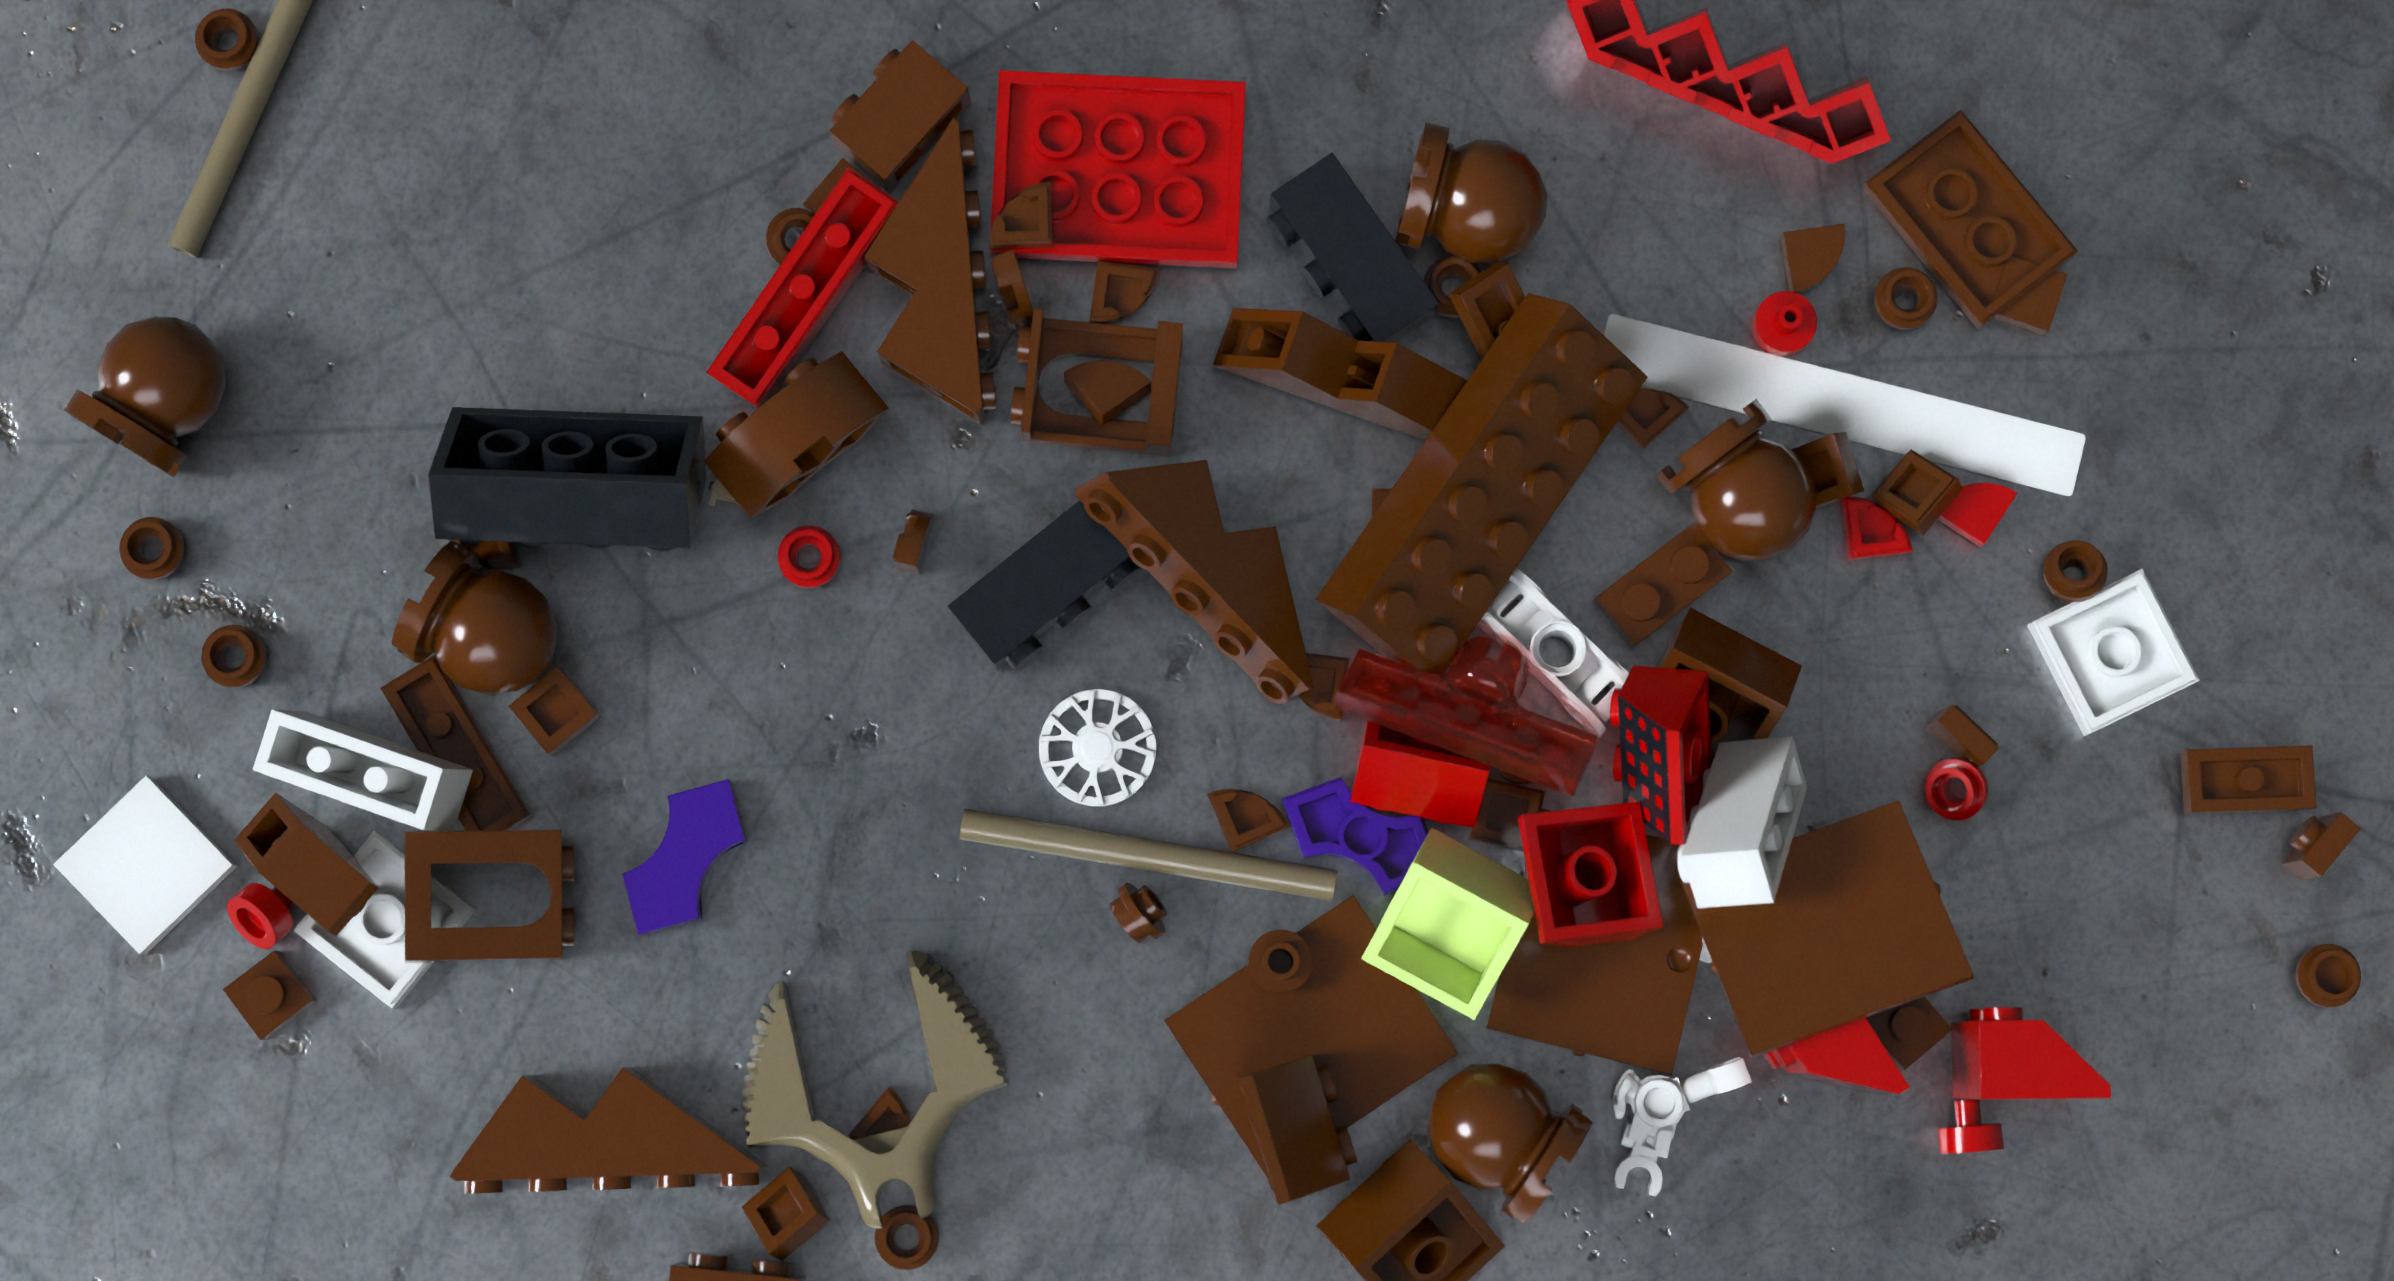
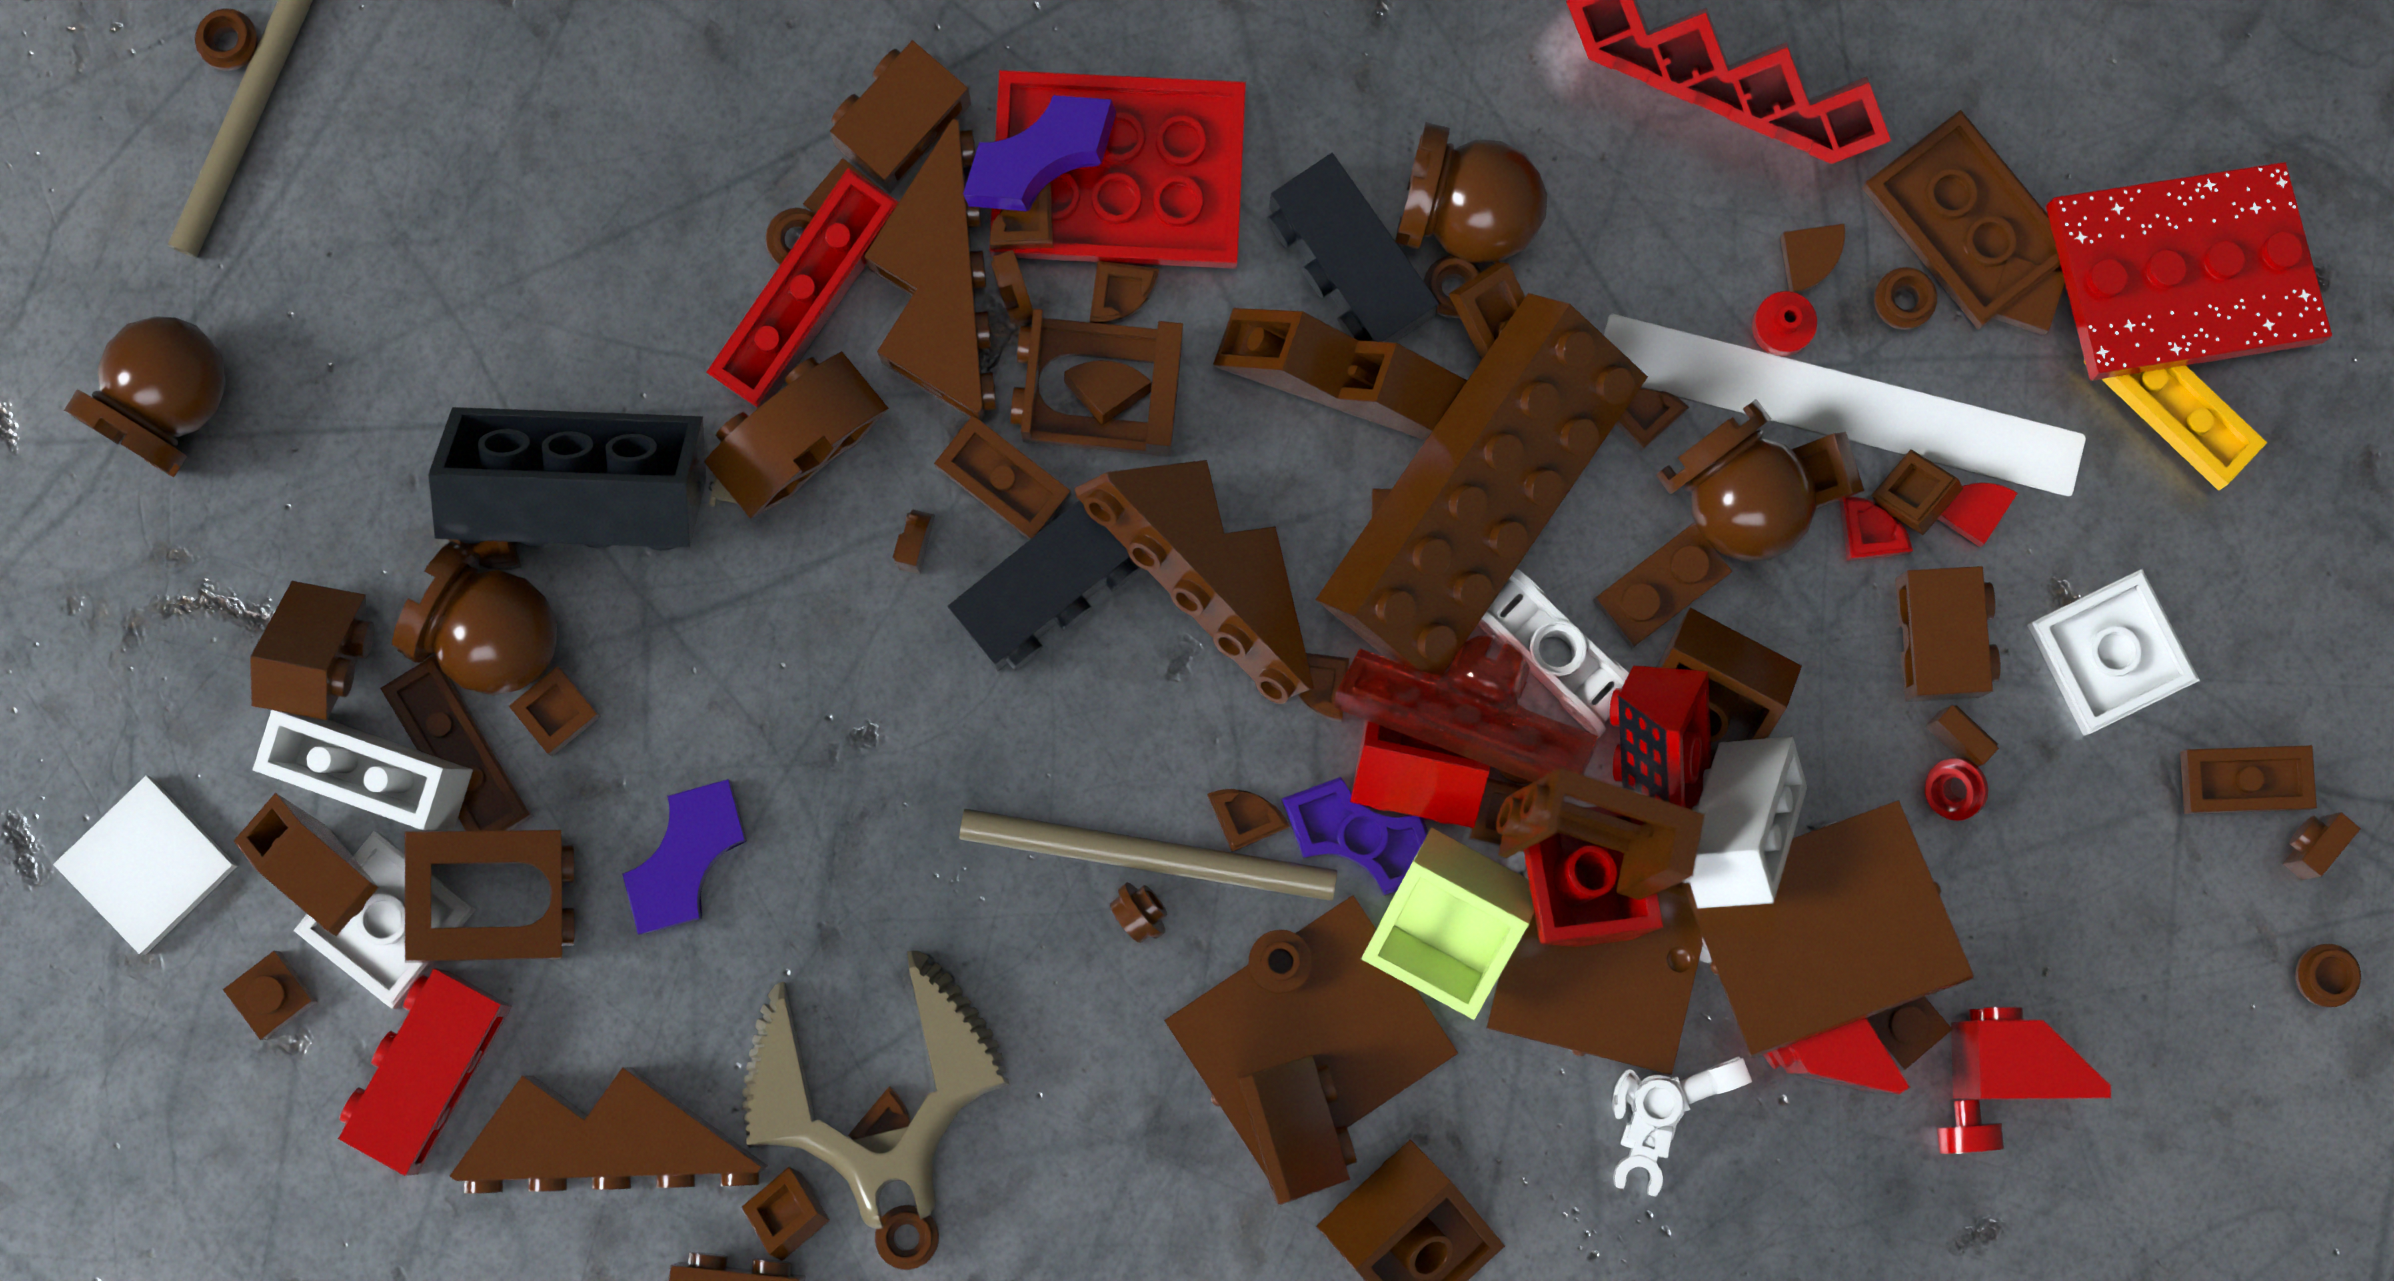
reddish brown plate [119,517,185,580] -> none
reddish brown plate [201,625,266,688] -> none
red tile [227,883,294,949] -> none
red plate [777,525,841,588] -> none
white wheel [1039,689,1157,807] -> none
reddish brown tile [1427,1063,1593,1224] -> none
reddish brown plate [2043,540,2108,602] -> none
none -> reddish brown brick [250,581,374,720]
none -> red brick [338,968,512,1176]
none -> reddish brown plate [934,415,1072,540]
none -> dark purple tile [963,95,1116,211]
none -> reddish brown panel [1497,768,1705,900]
none -> reddish brown brick [1895,566,2001,702]
none -> red plate [2046,162,2332,381]
none -> yellow plate [2083,360,2267,491]

